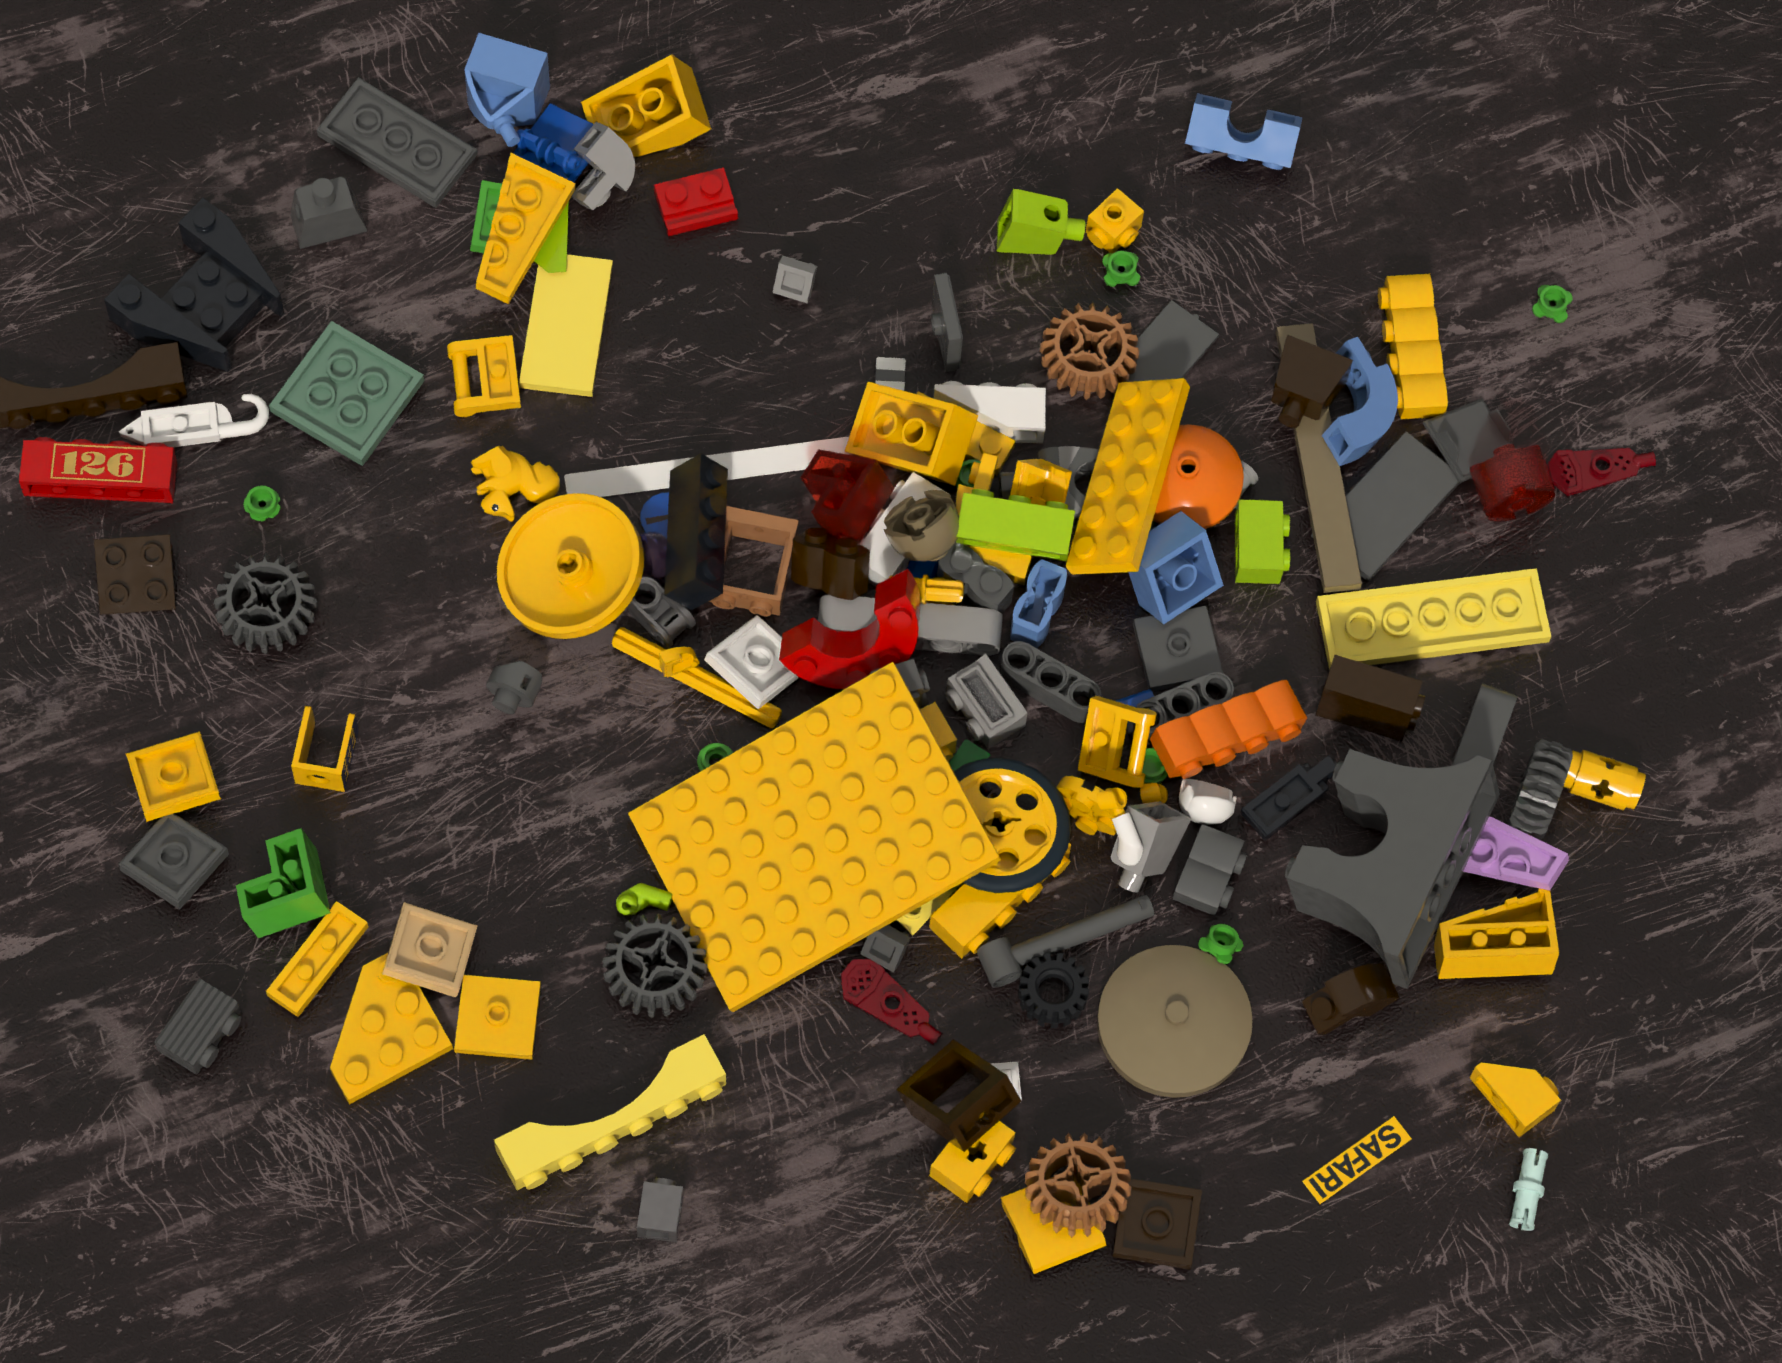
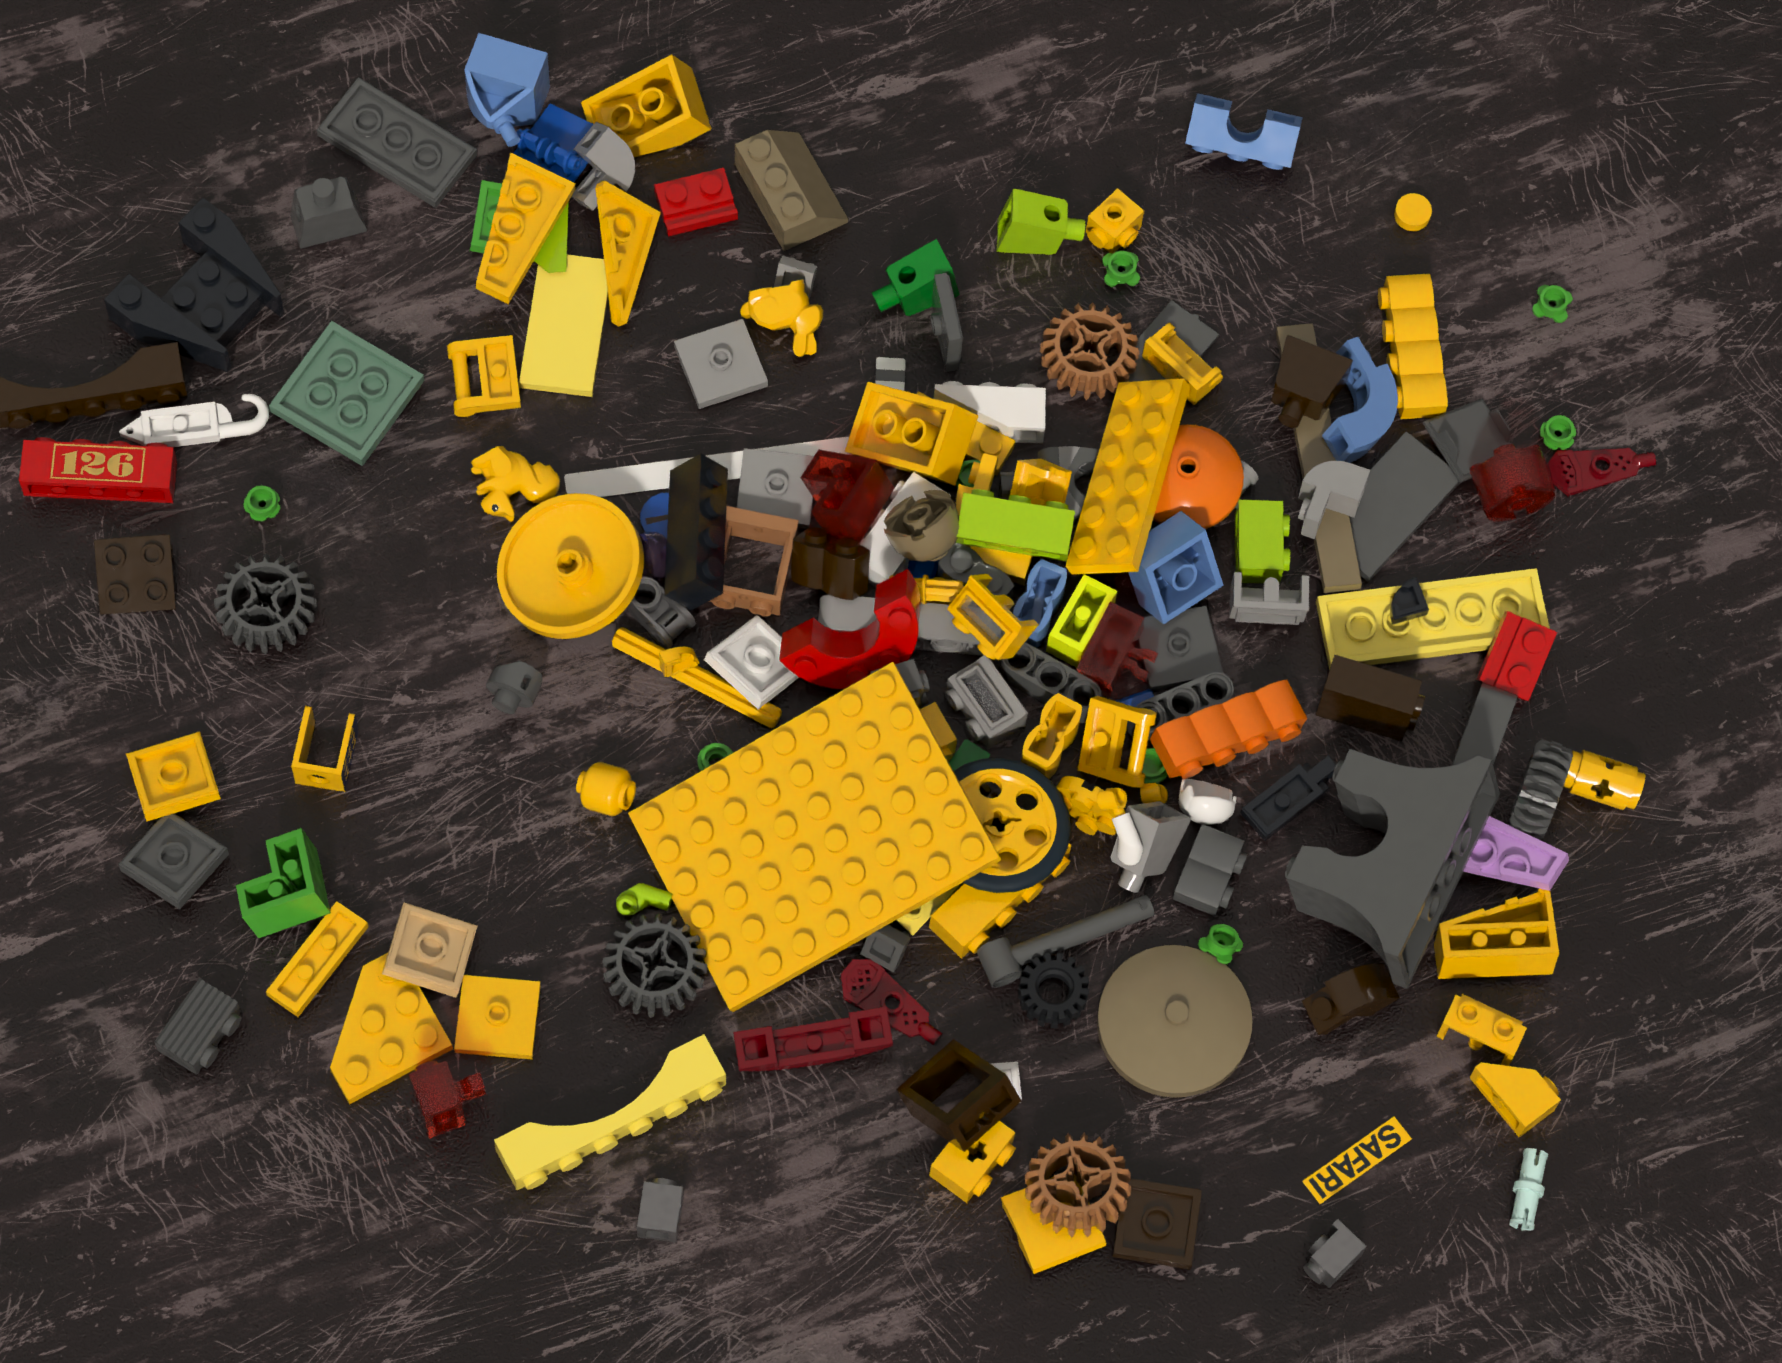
none -> clear red brick [409,1060,486,1138]
none -> yellow head [576,762,636,816]
none -> yellow wing [595,180,661,326]
none -> light grey plate [674,319,768,409]
none -> dark red slope [733,1006,893,1071]
none -> dark tan slope [735,130,848,251]
none -> light grey plate [737,448,818,529]
none -> yellow animal [740,279,823,357]
none -> green torso [871,239,960,316]
none -> yellow window [947,574,1039,660]
none -> yellow brick [1020,693,1082,779]
none -> neon yellow brick [1046,574,1117,669]
none -> clear red brick [1077,602,1158,694]
none -> yellow hinge [1142,322,1223,405]
none -> light grey window [1229,572,1309,625]
none -> light grey brick [1298,461,1370,539]
none -> flat silver brick [1303,1219,1366,1288]
none -> black tile [1390,577,1429,625]
none -> yellow tile [1394,193,1432,231]
none -> yellow window [1436,994,1527,1066]
none -> red plate [1476,611,1557,701]
none -> bright green plate [1540,415,1576,450]

